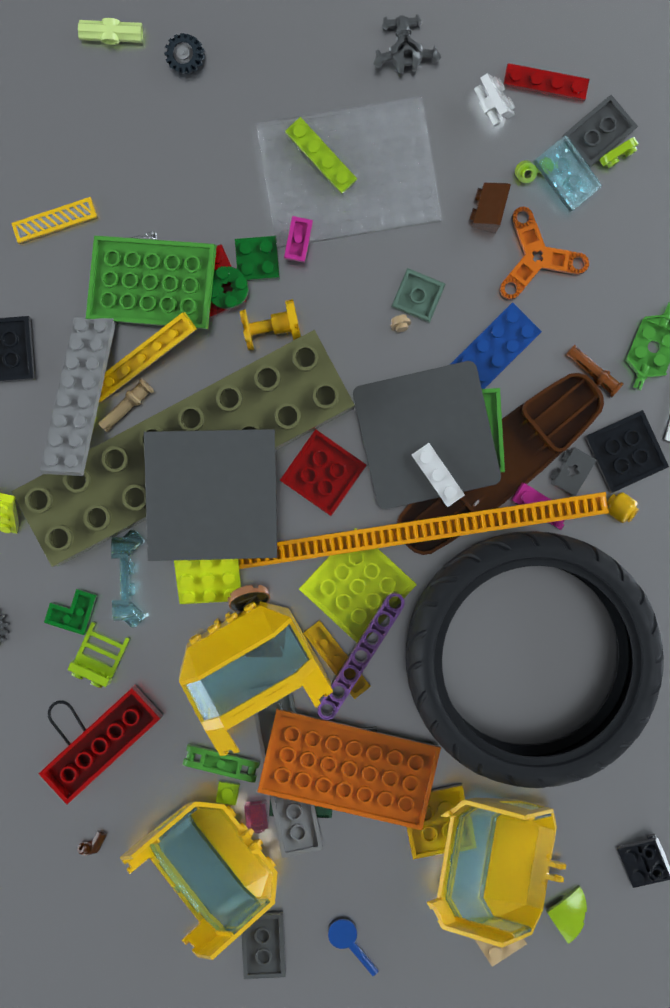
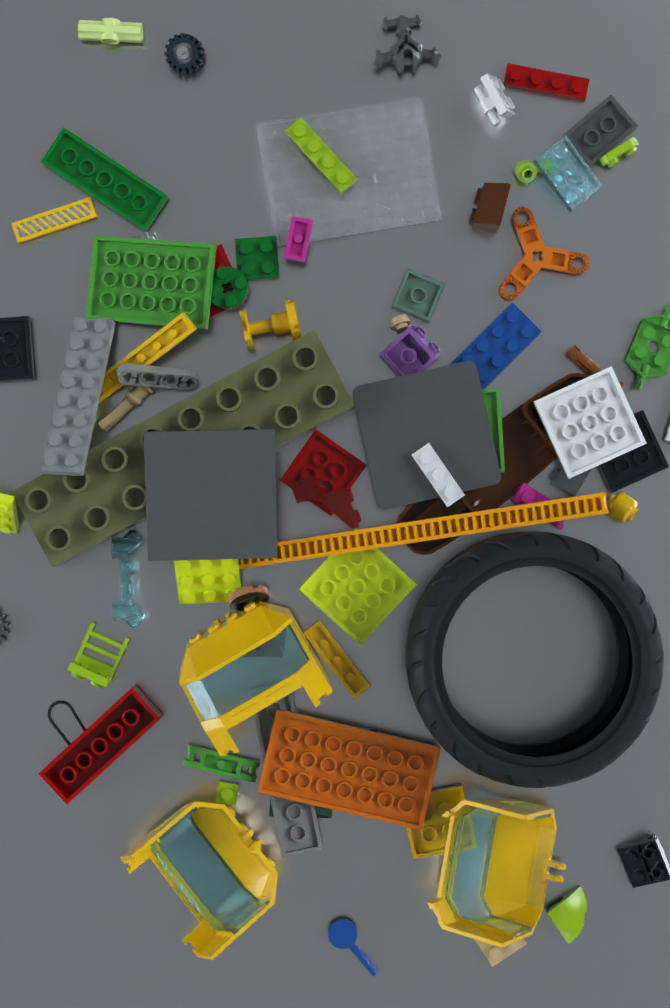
green plate [44,589,97,635] -> none
reddish brown arm [77,831,106,856] -> none
dark grey plate [241,912,286,979] -> none
clear pink brick [244,800,269,834] -> none
medium lavender beam [318,592,405,720] -> none
none -> green plate [41,127,169,232]
none -> light grey beam [117,363,198,391]
none -> clear red arch [290,475,362,528]
none -> medium lavender plate [380,325,440,376]
none -> white plate [533,366,647,479]

